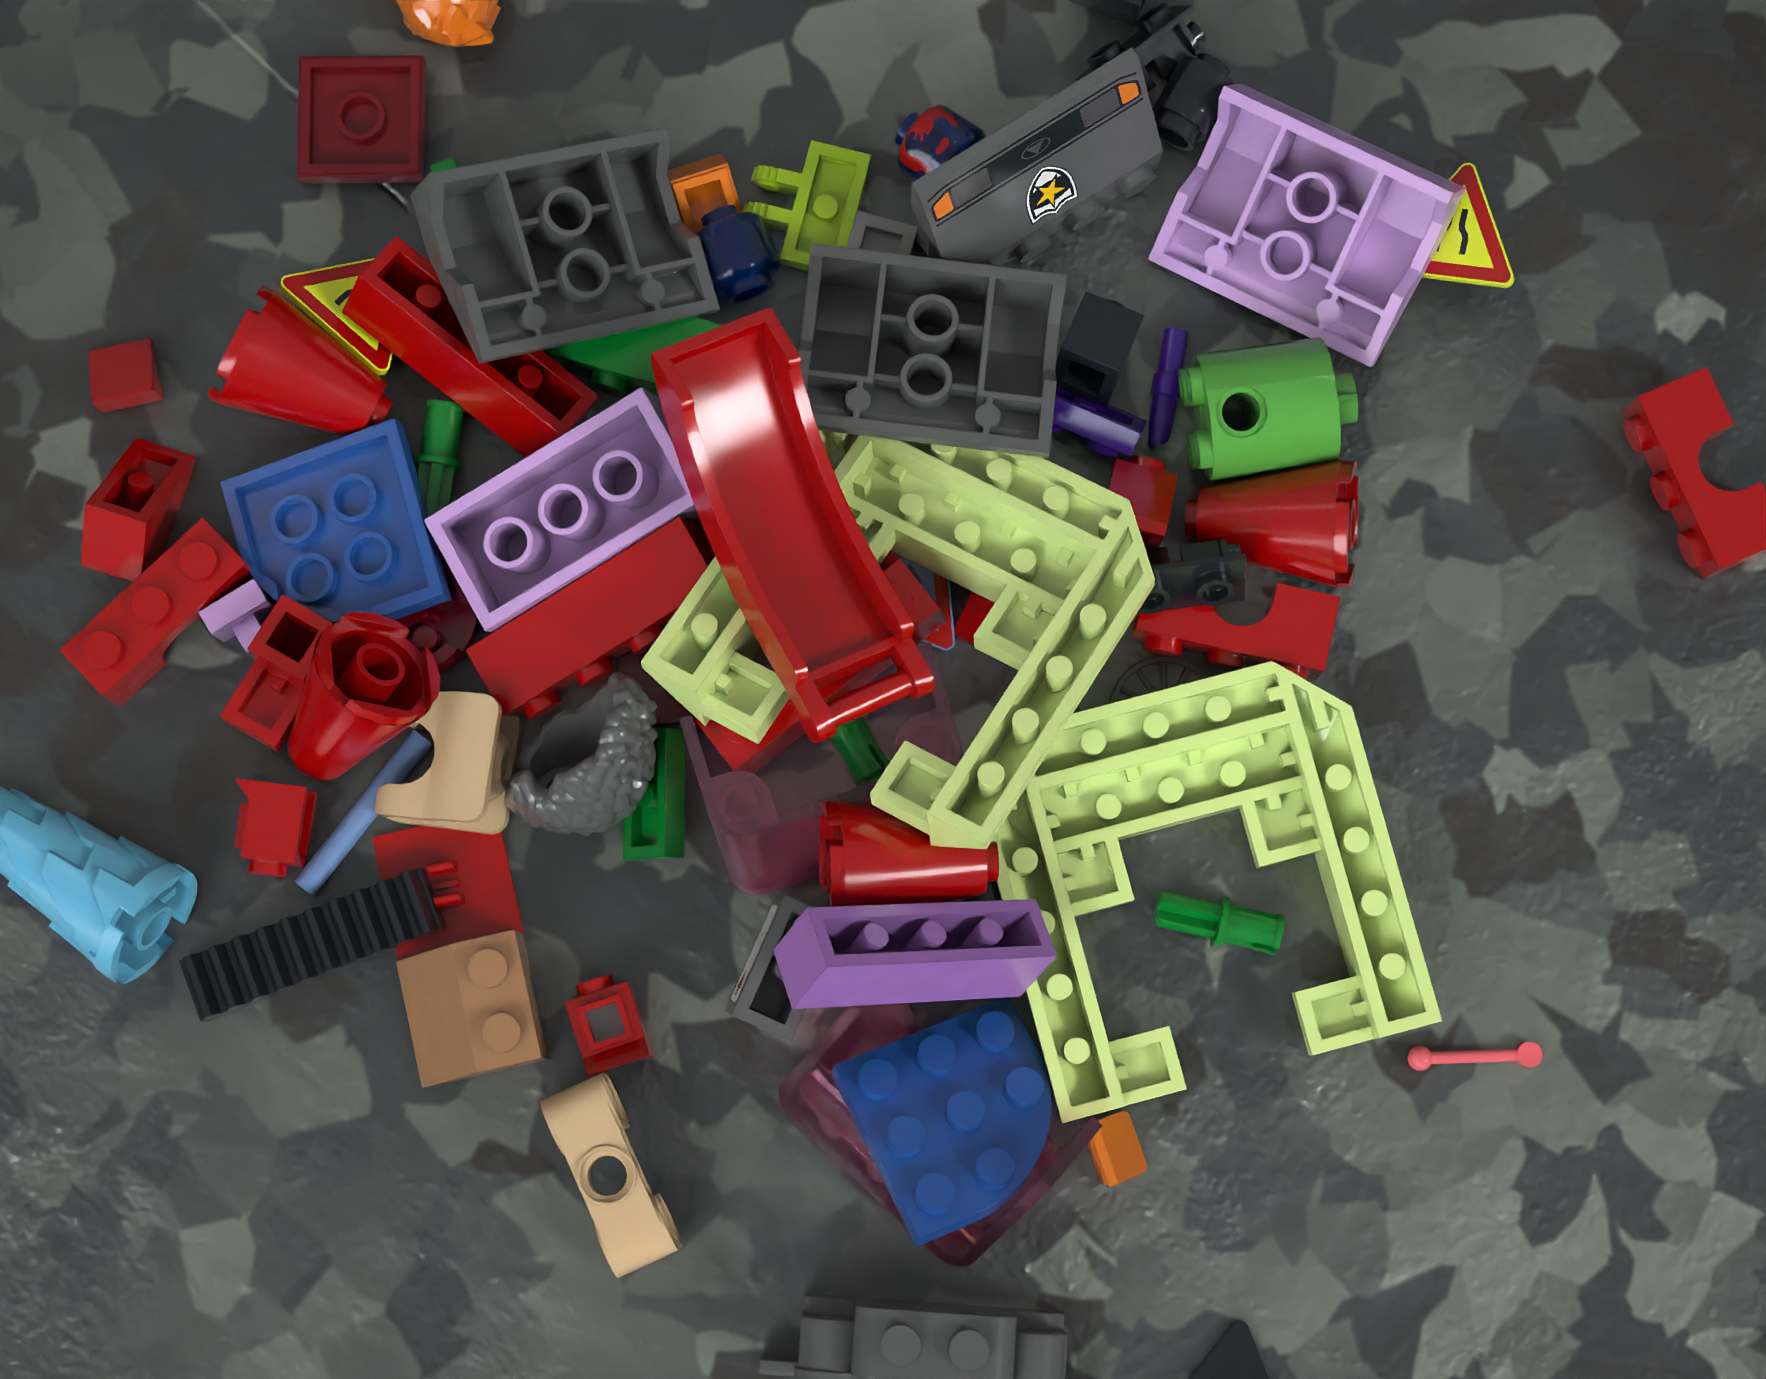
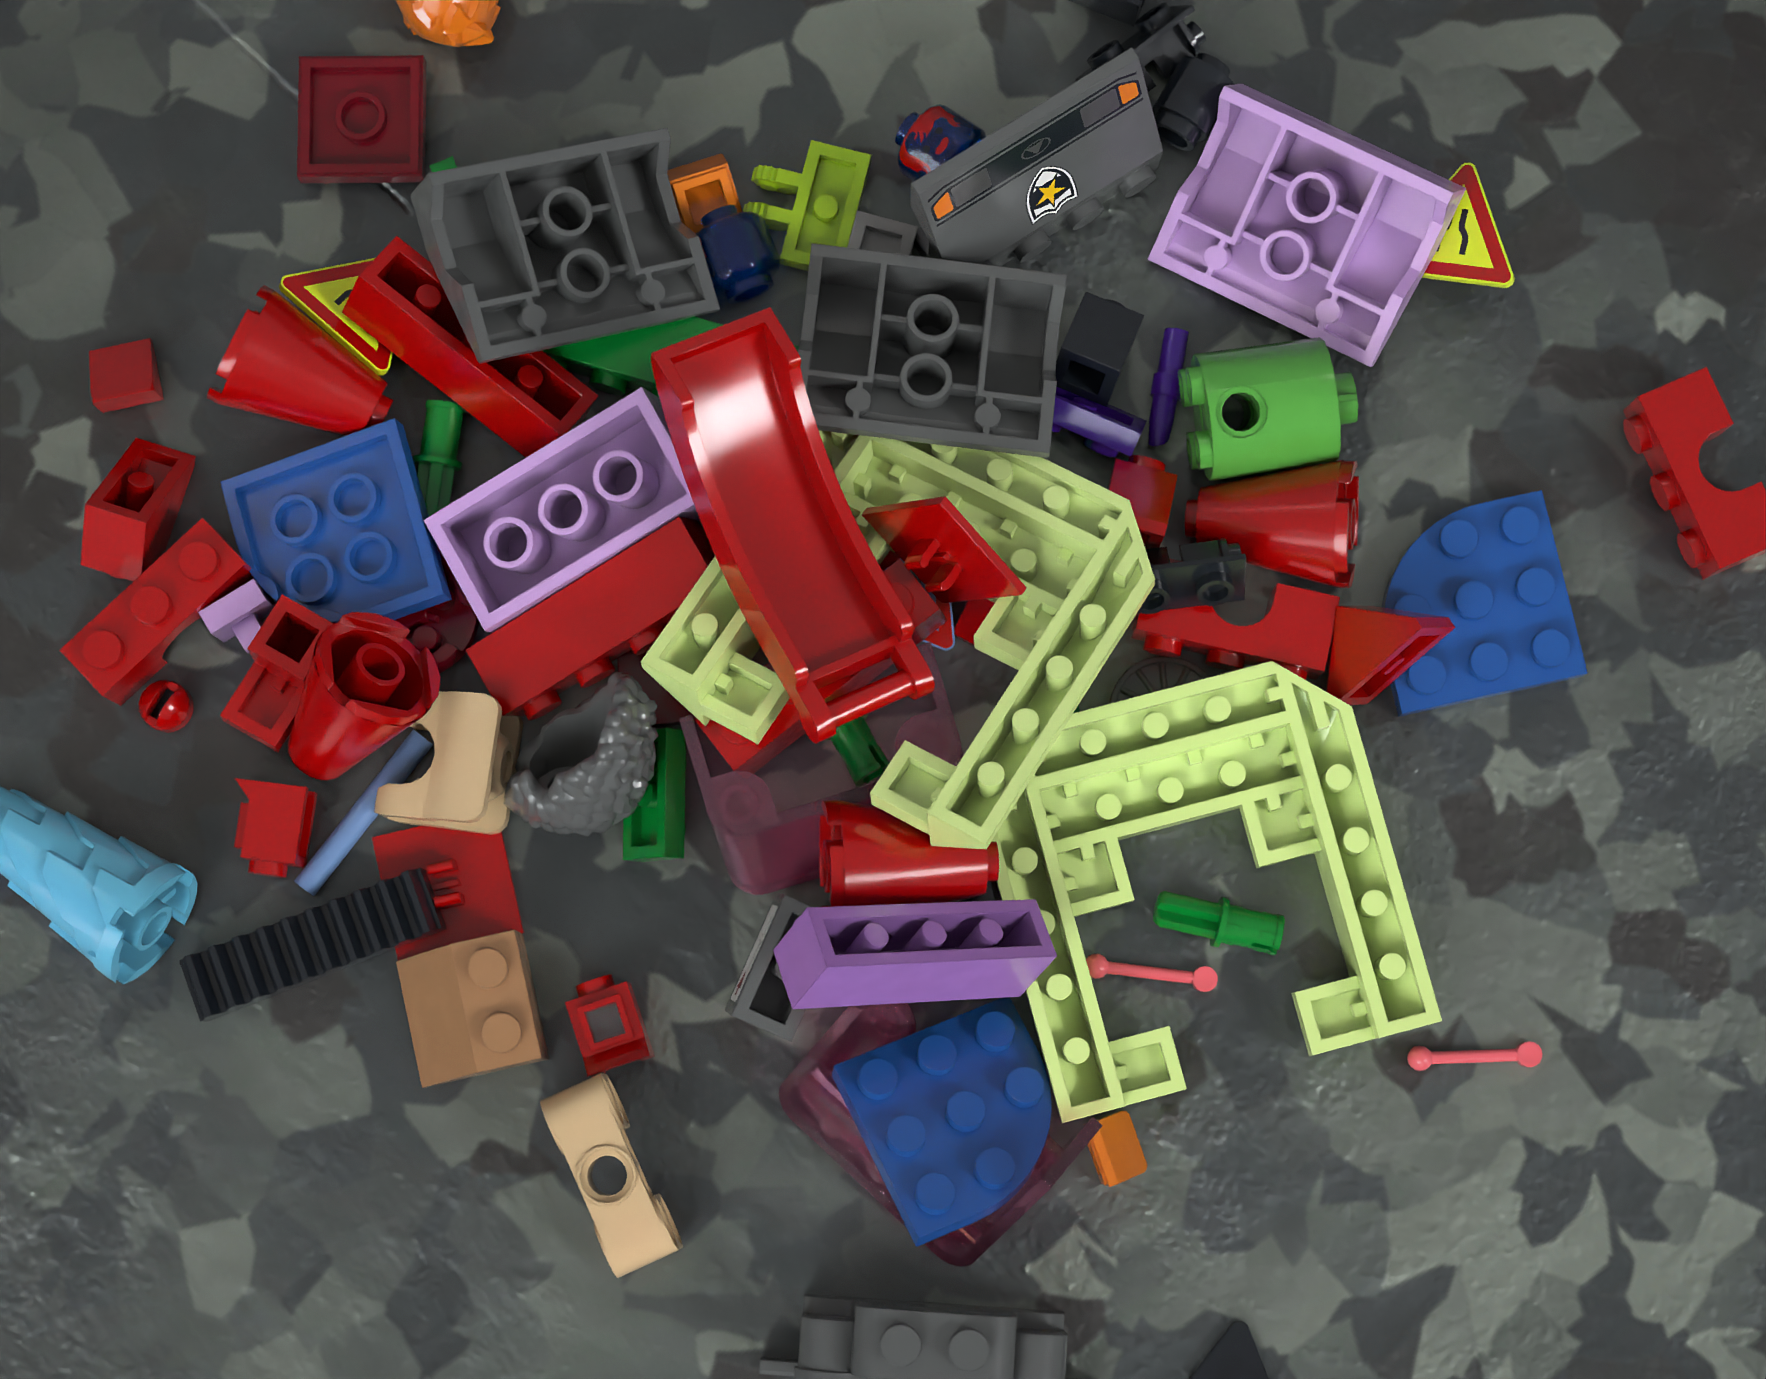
none -> red hinge [139,680,194,733]
none -> red piece [862,496,1027,603]
none -> coral hinge [1086,953,1218,992]
none -> red slope [1327,606,1455,705]
none -> blue plate [1381,490,1588,717]

